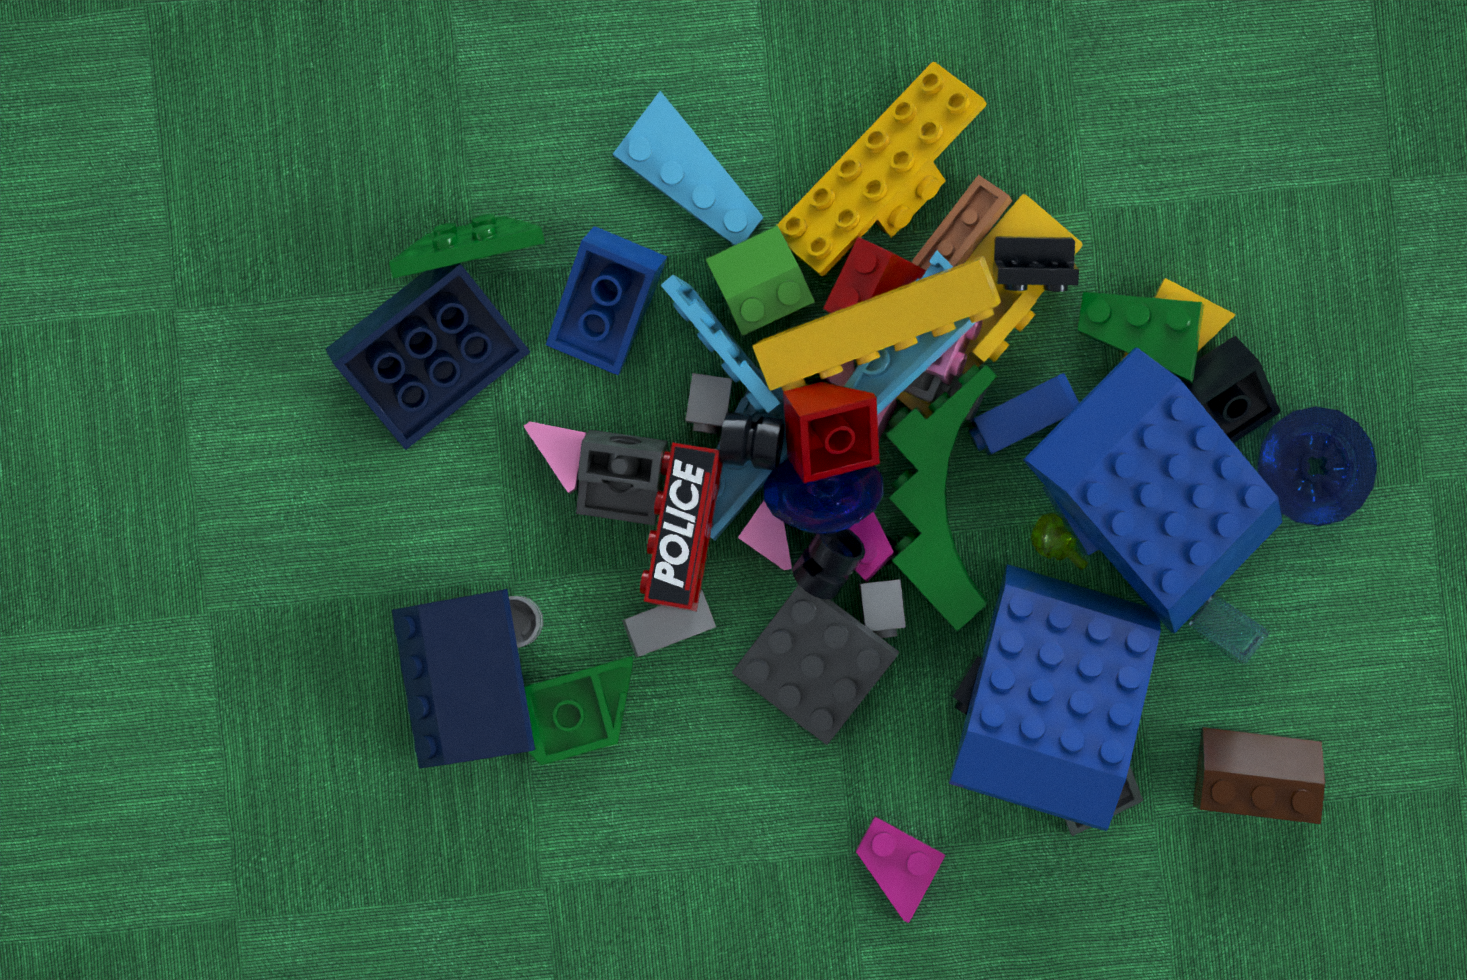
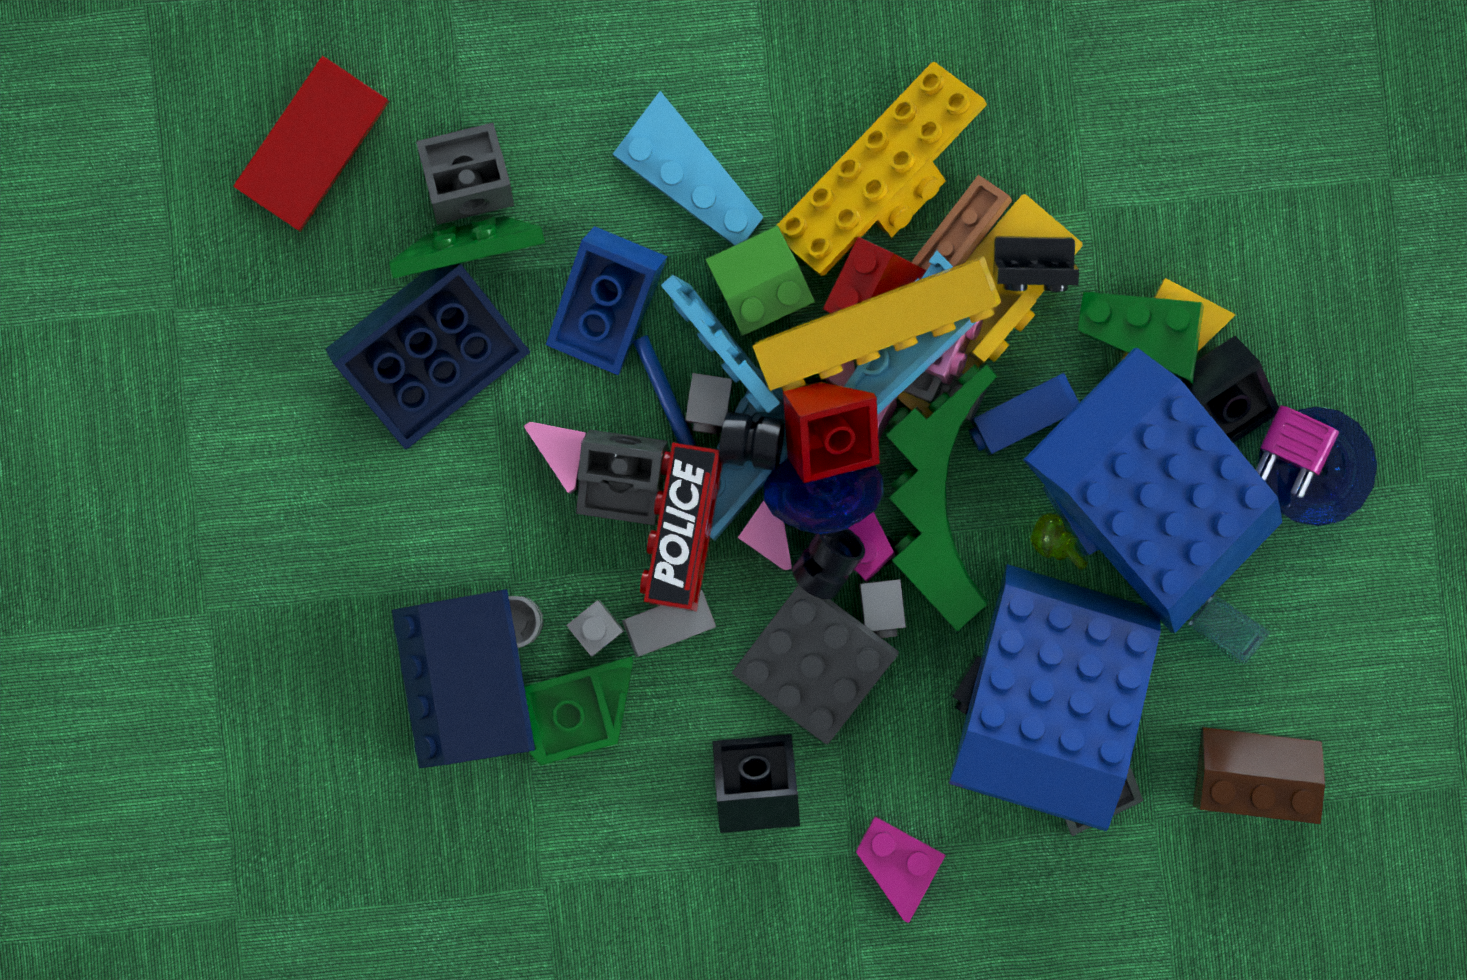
none -> red tile [233,55,390,232]
none -> dark grey brick [416,123,514,225]
none -> light grey brick [566,600,624,657]
none -> blue bar [633,335,696,446]
none -> black slope [712,734,800,833]
none -> dark pink piece [1256,405,1339,498]

